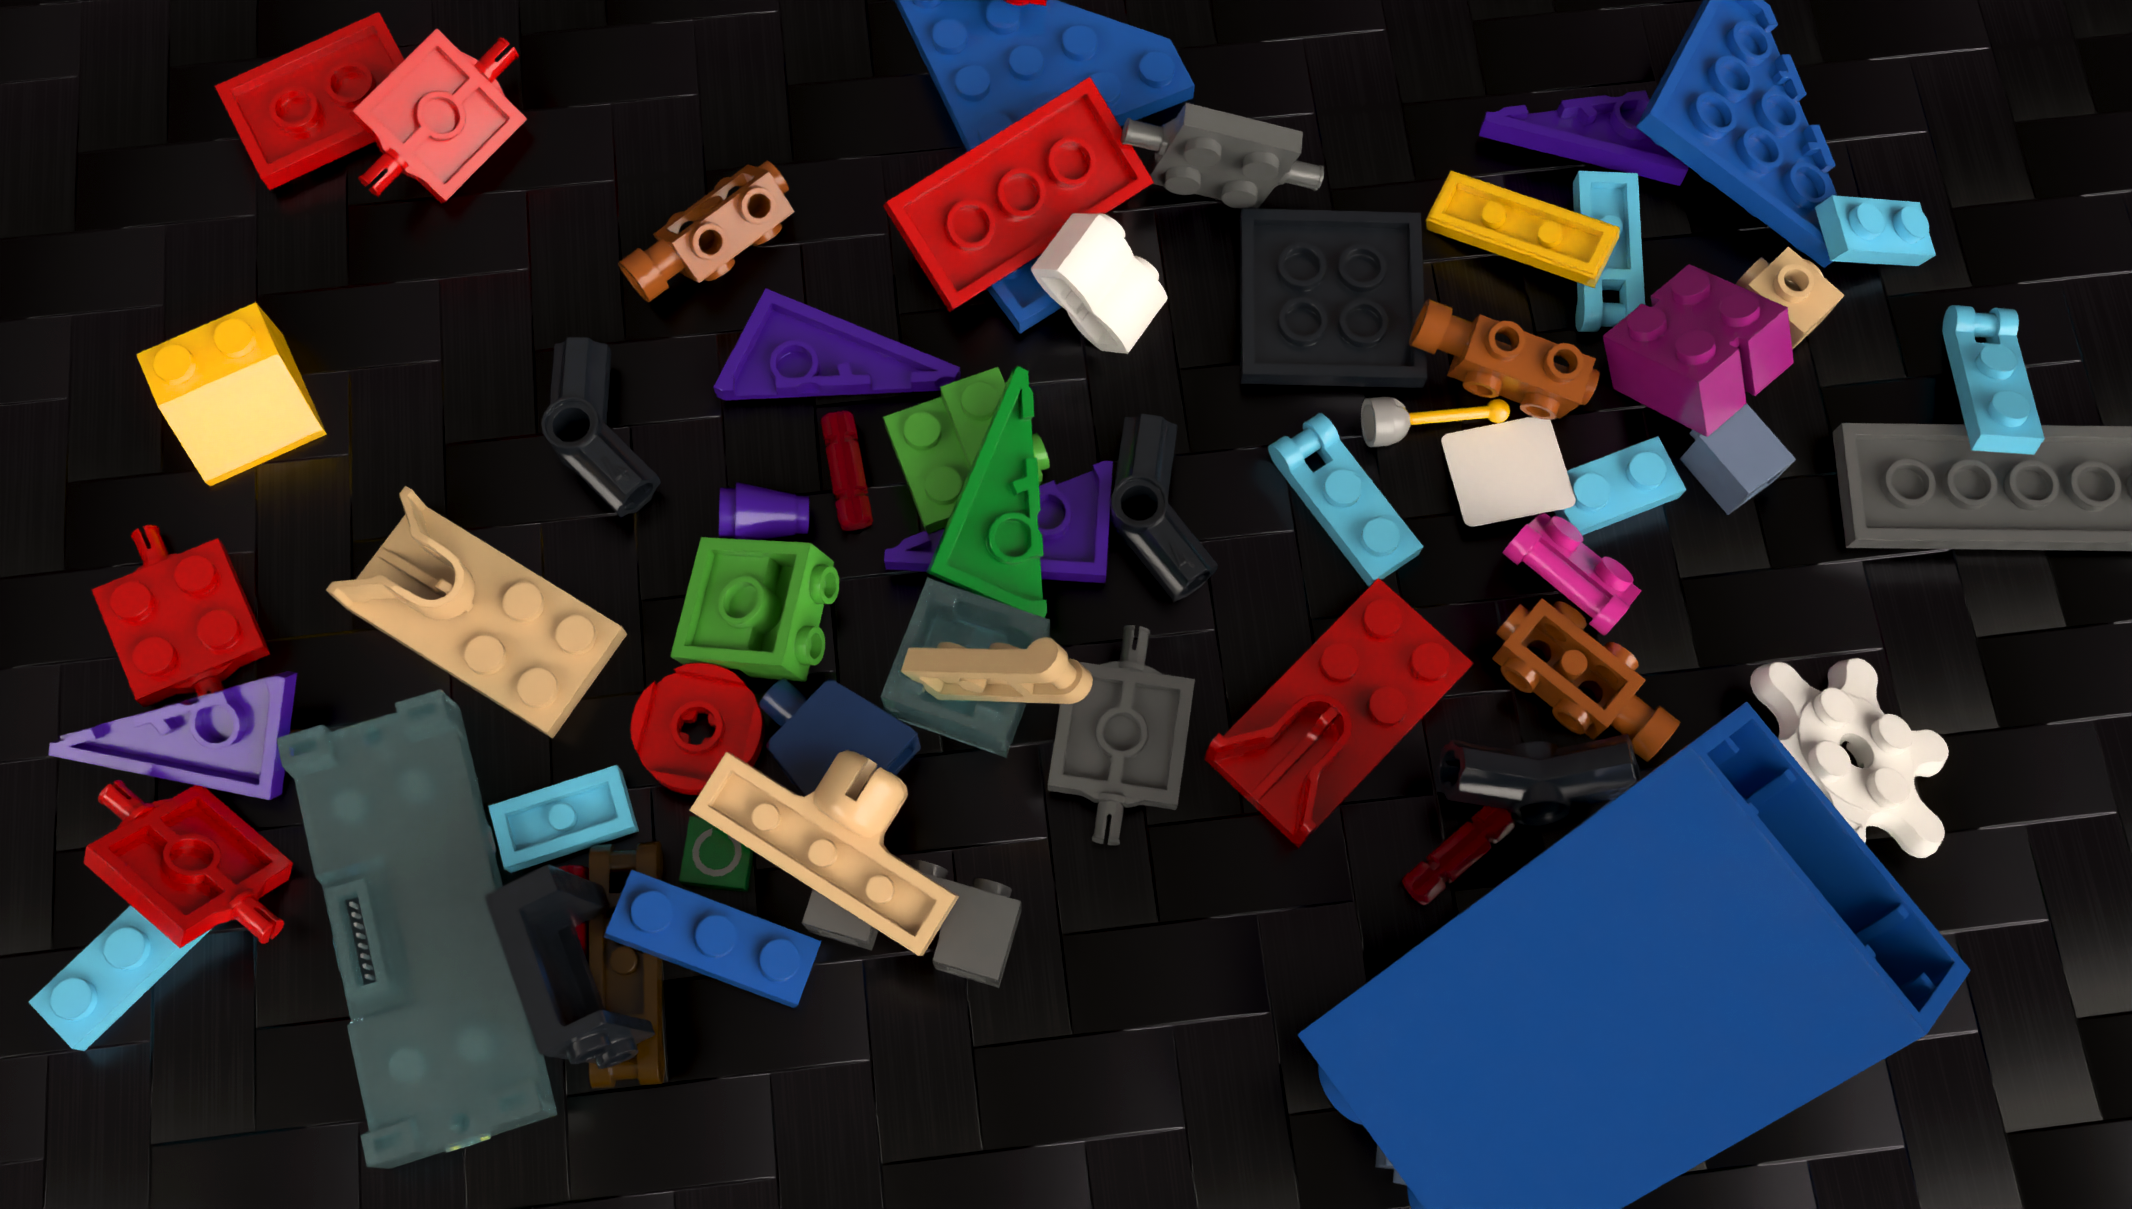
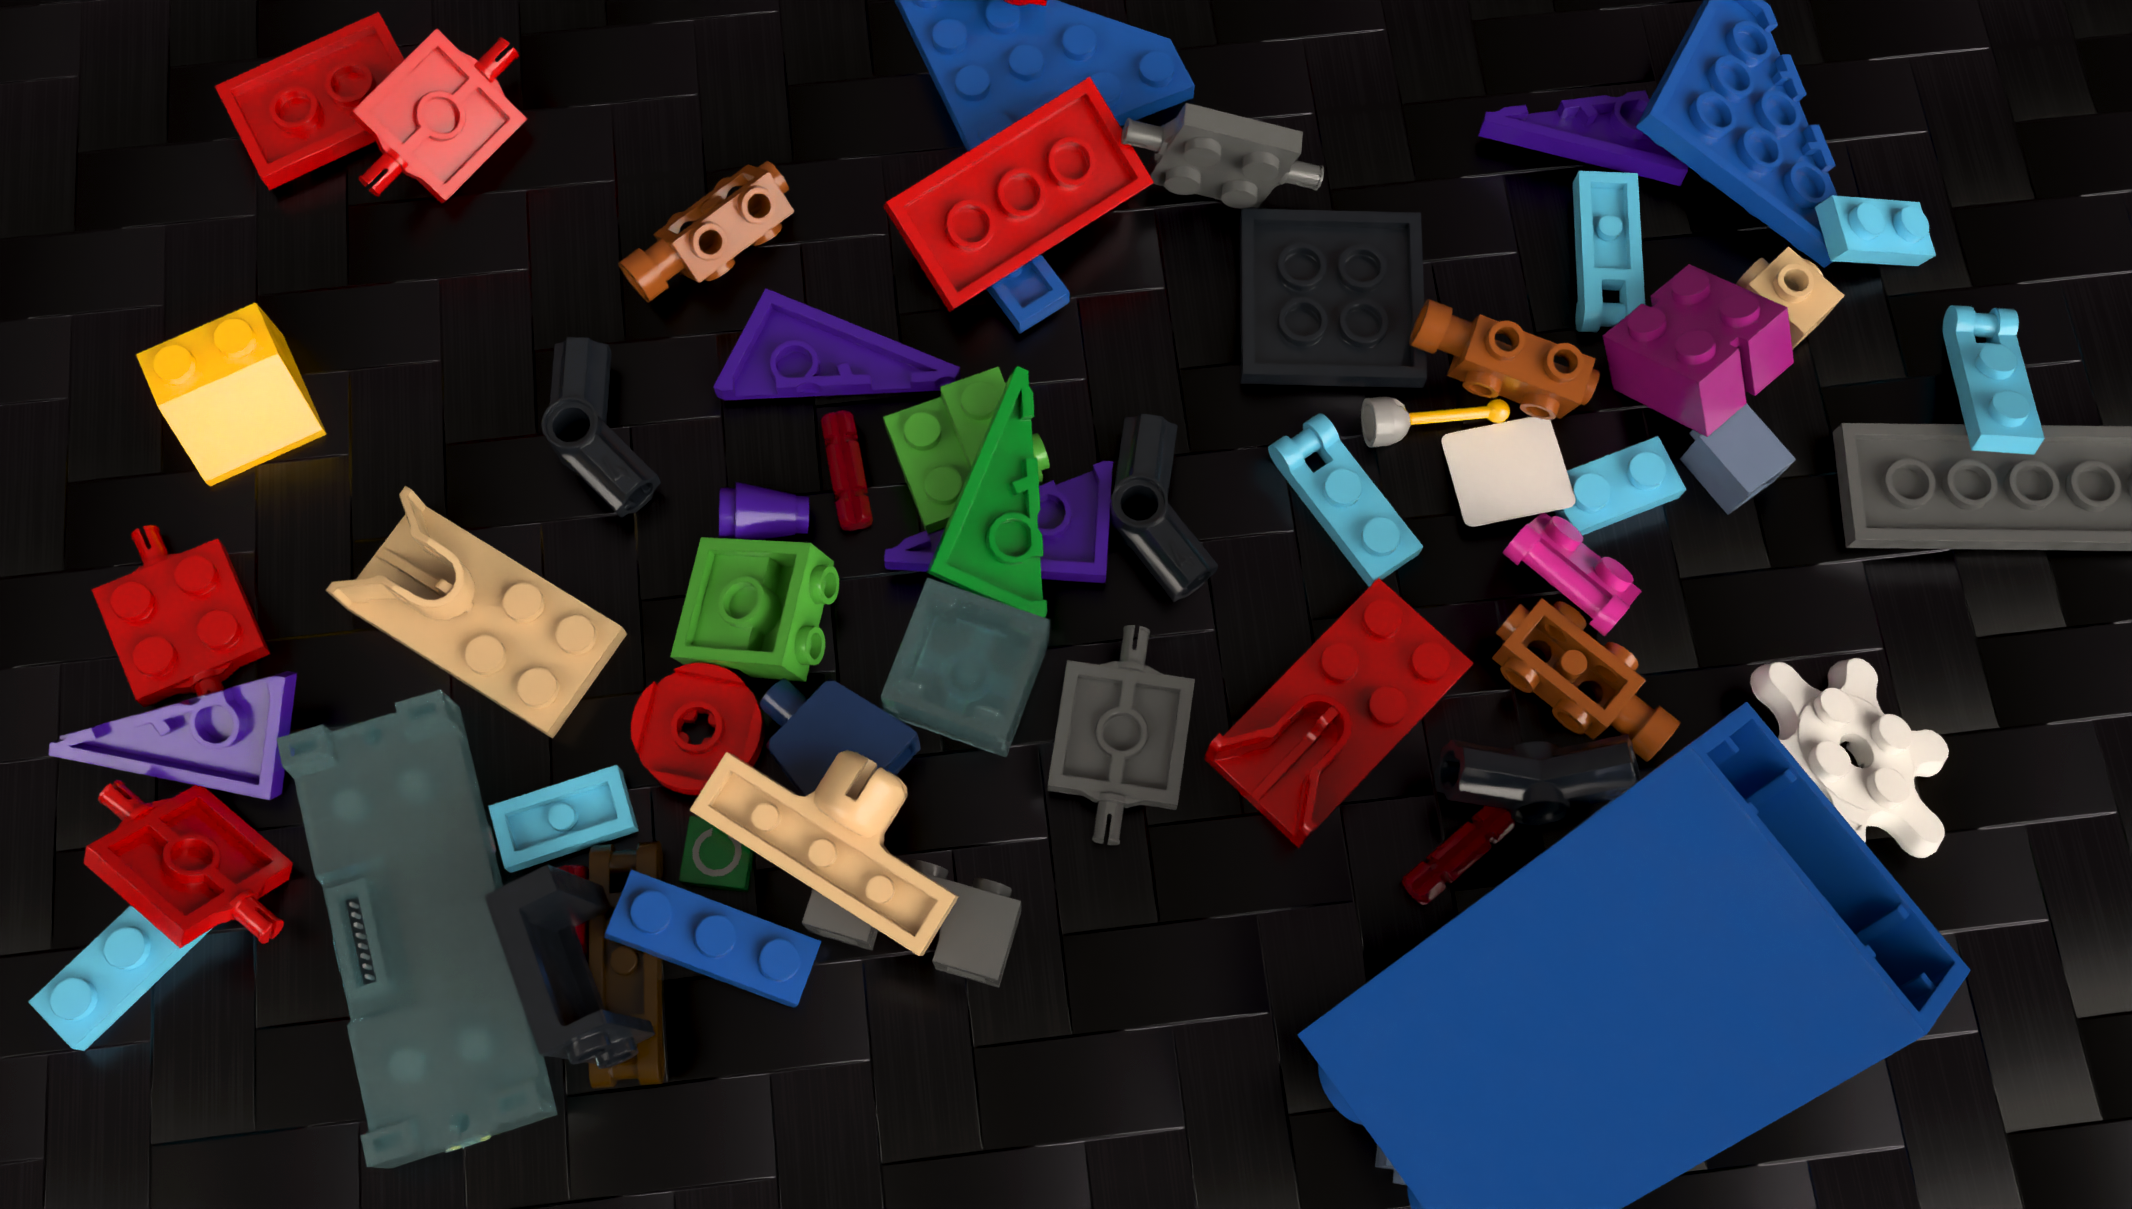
tan plate [901,637,1093,704] -> none
white brick [1031,213,1168,354] -> none
yellow tile [1426,171,1620,288] -> none

